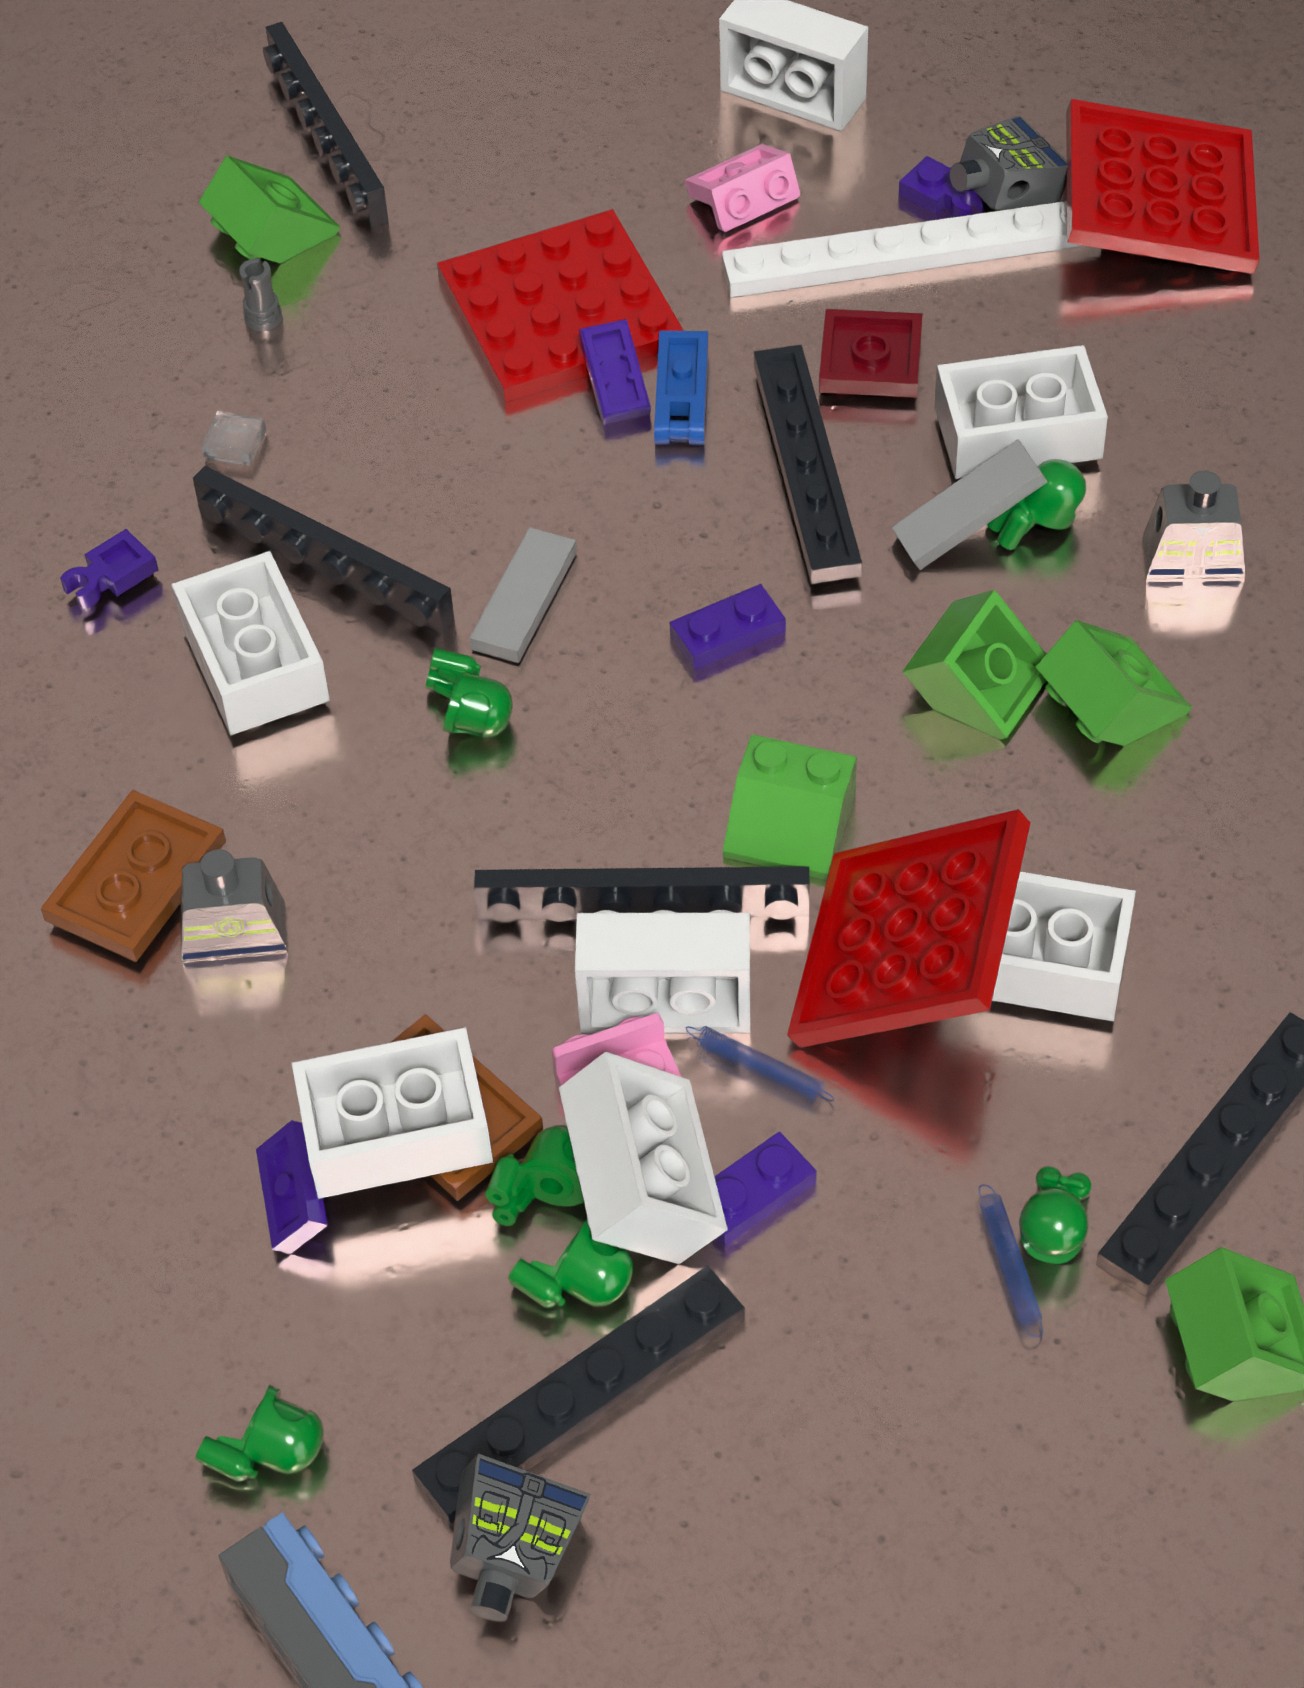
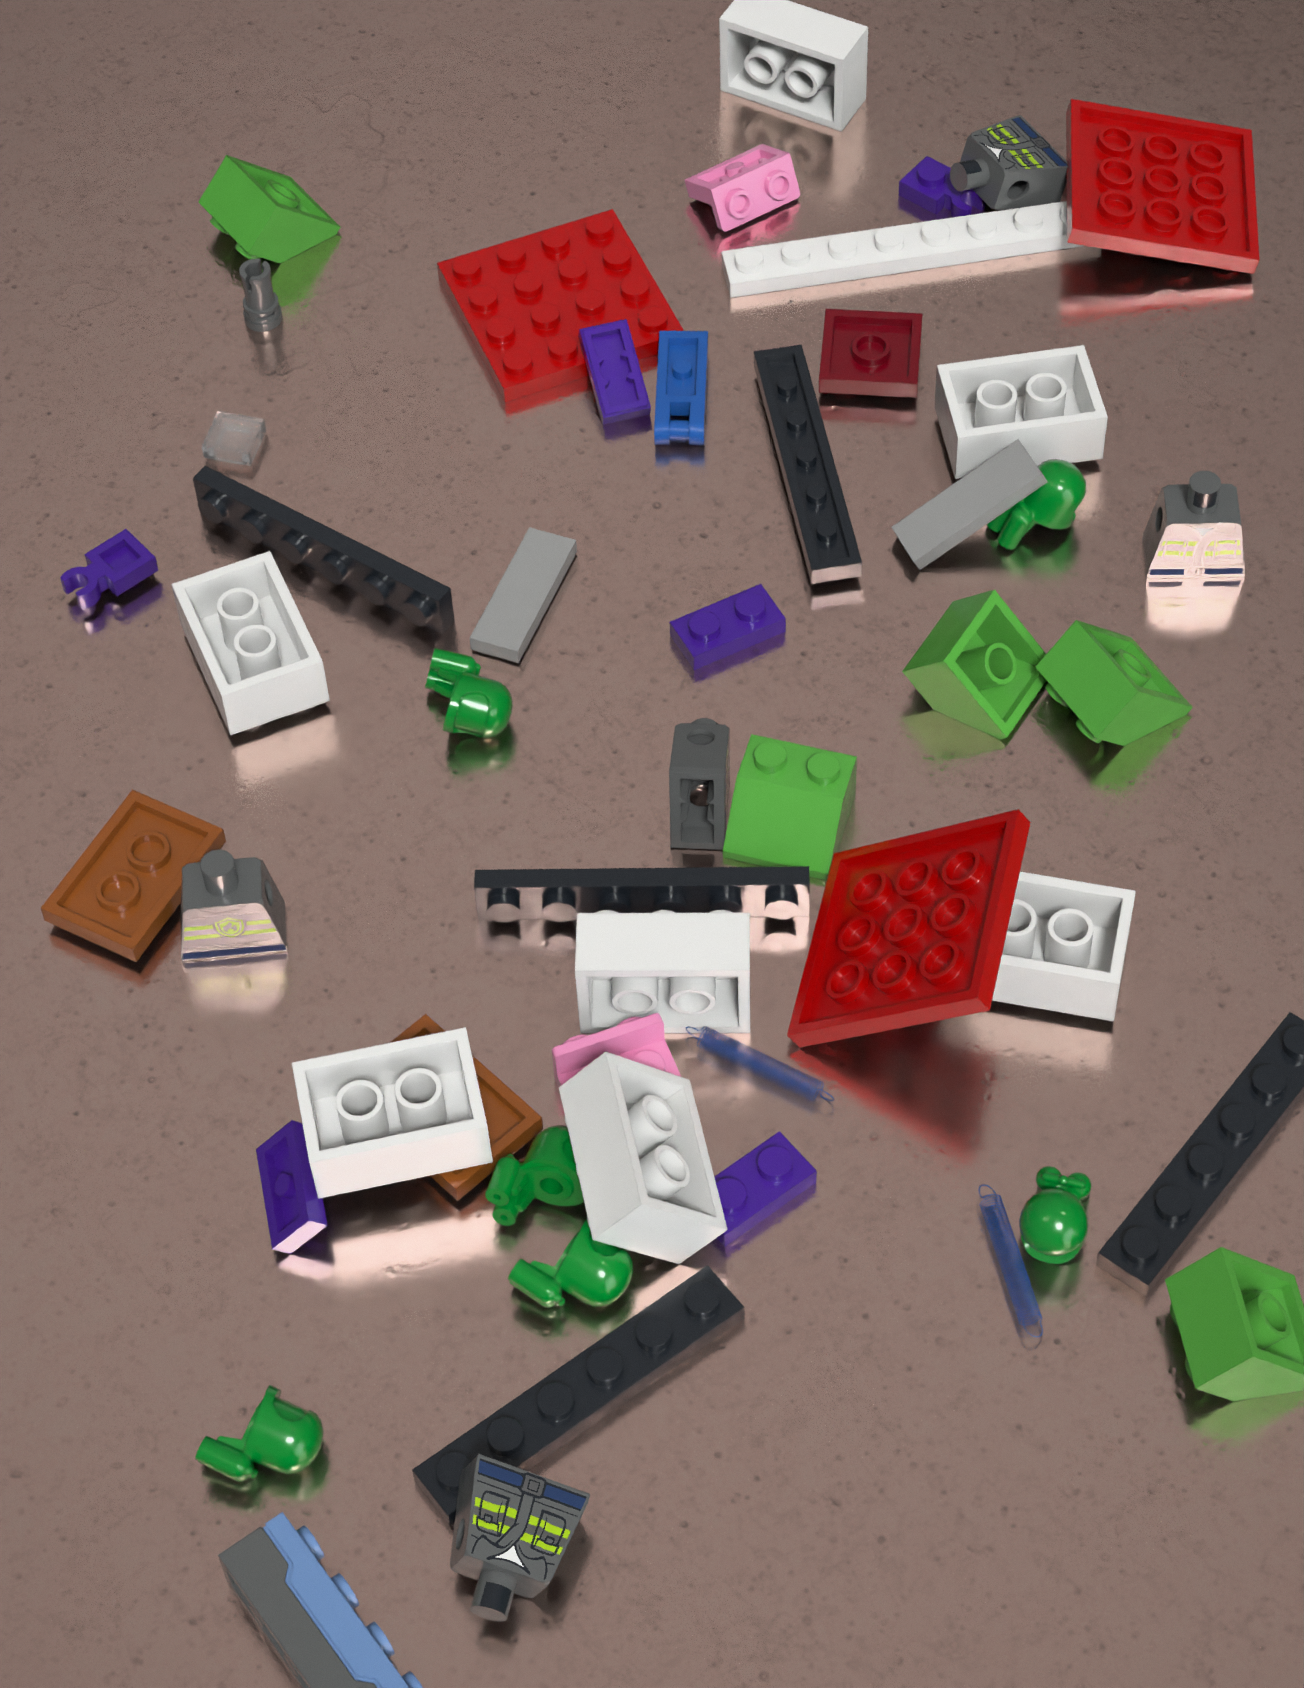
black plate [263,22,389,228] -> none
none -> dark grey torso [669,718,730,850]

